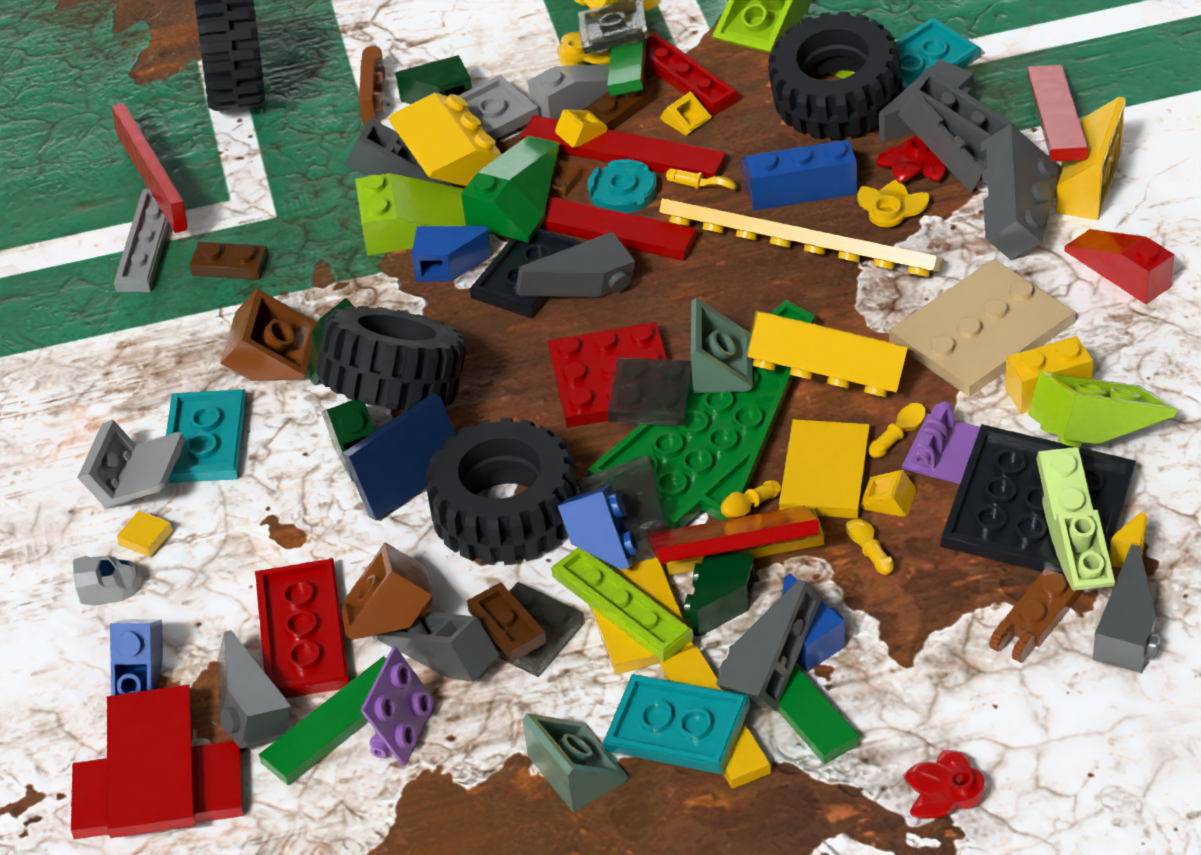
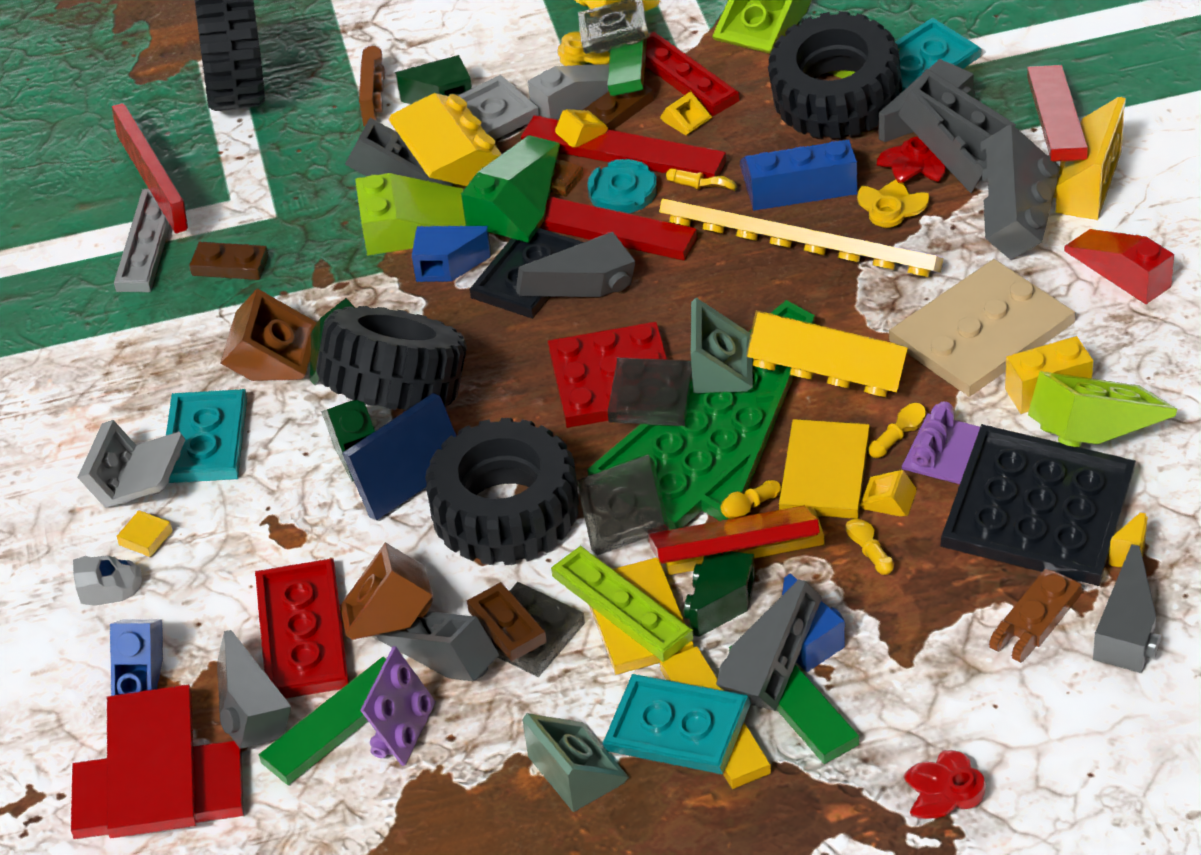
slope [558,485,639,570] -> none
yellowish green slope [1036,447,1115,591] -> none

